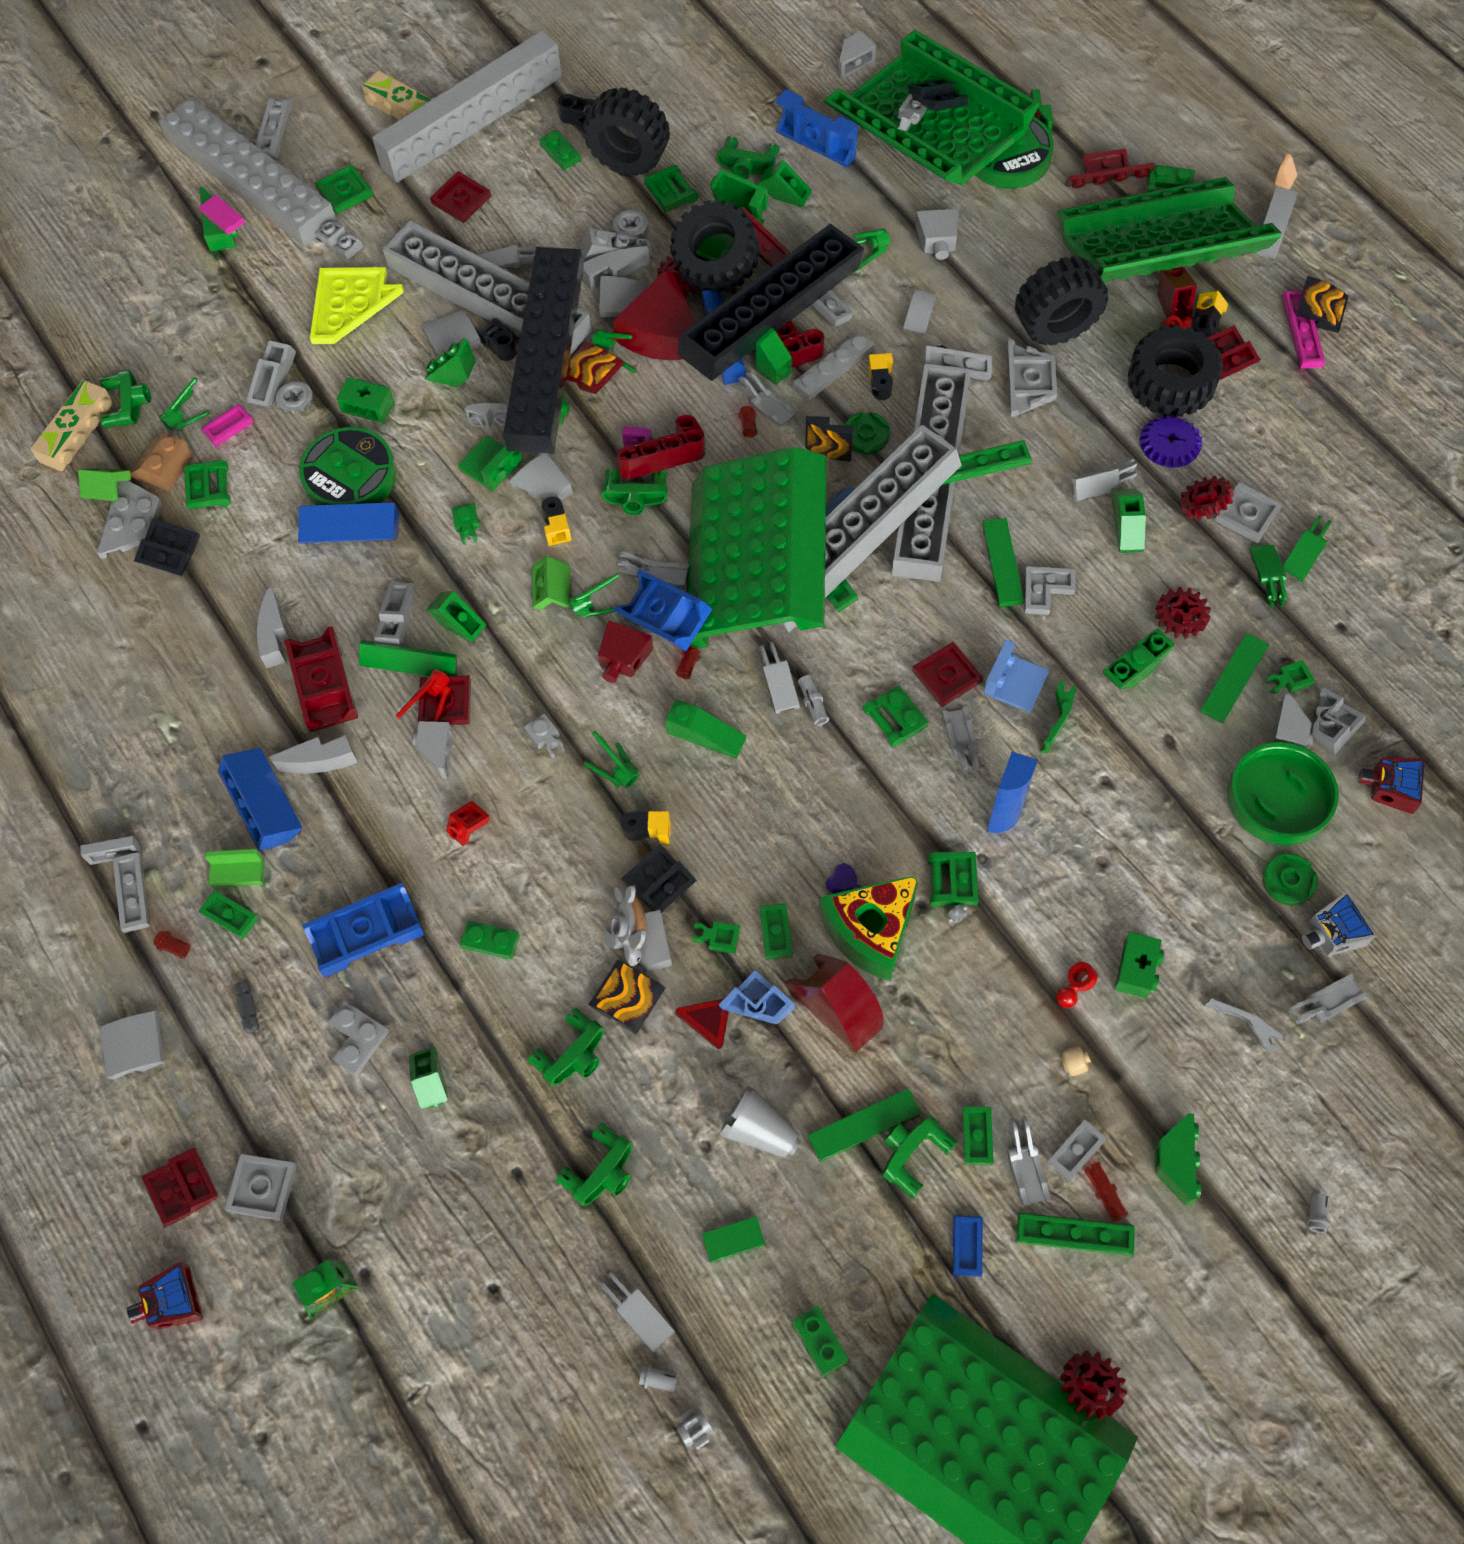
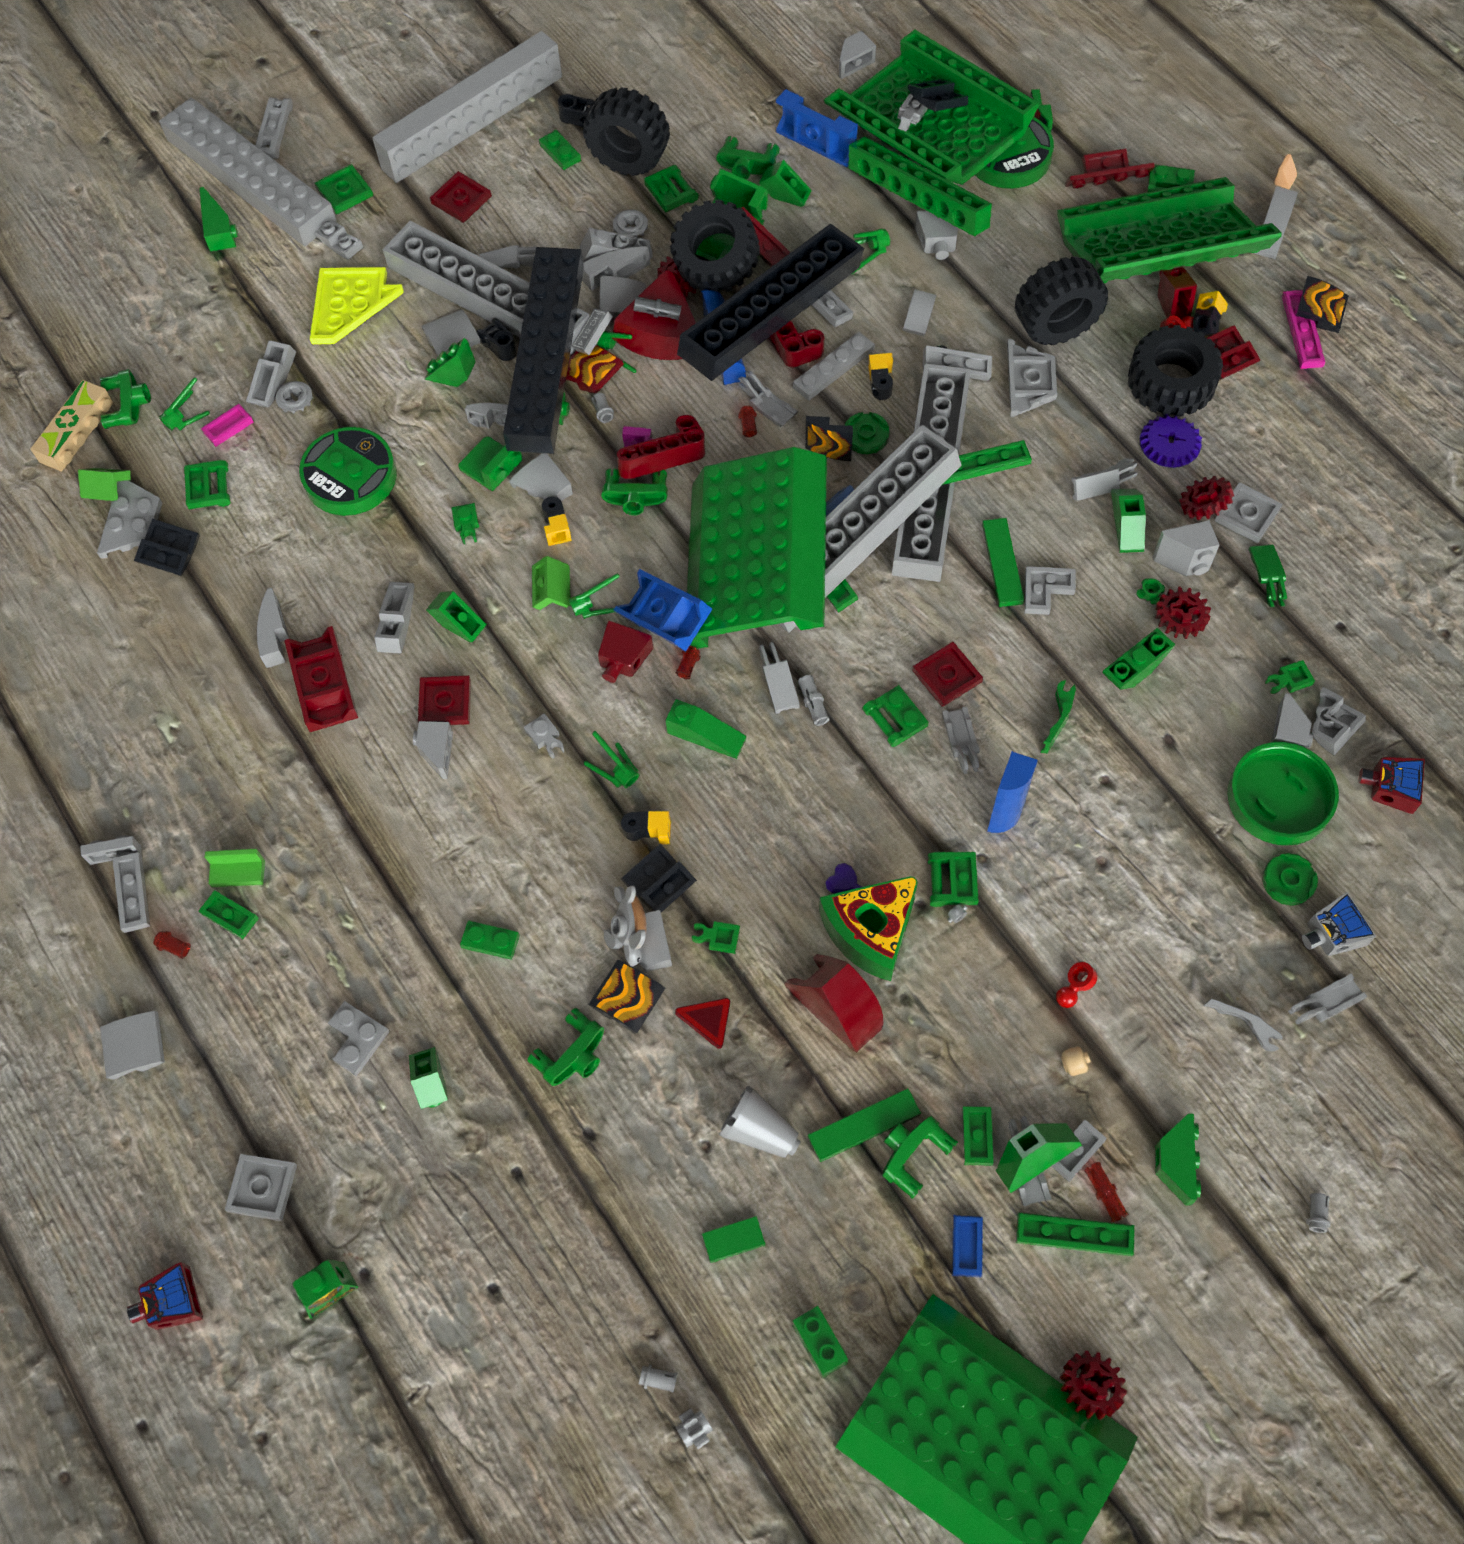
medium nougat slope [130,433,193,492] -> none
dark red slope [141,1147,218,1228] -> none
dark pink tile [199,195,245,235] -> none
blue brick [218,748,302,851] -> none
dark grey axle [234,981,259,1033] -> none
light grey slope [270,735,358,774] -> none
blue brick [298,503,399,544] -> none
blue piece [302,883,424,978] -> none
green brick [336,377,394,424] -> none
green tile [359,640,457,676] -> none
tan brick [362,70,432,120] -> none
red plant [396,670,451,722] -> none
red bracket [446,801,490,846] -> none
green connector [556,1122,633,1206] -> none
light grey arm [599,1272,675,1353] -> none
light grey arm [615,552,689,588] -> none
medium blue slope [719,970,795,1024] -> none
green slope [756,328,792,385] -> none
green plate [759,903,793,960] -> none
medium blue bracket [984,640,1049,712] -> none
green brick [1114,932,1164,999] -> none
green tile [1200,633,1269,724] -> none
green arm [1283,515,1332,583] -> none
none -> light grey tile [571,308,613,355]
none -> light grey pin [591,393,614,423]
none -> dark grey pin [633,296,681,320]
none -> green brick [849,137,992,237]
none -> green slope [996,1123,1082,1193]
none -> green plate [1136,578,1165,604]
none -> light grey slope [1153,521,1219,576]

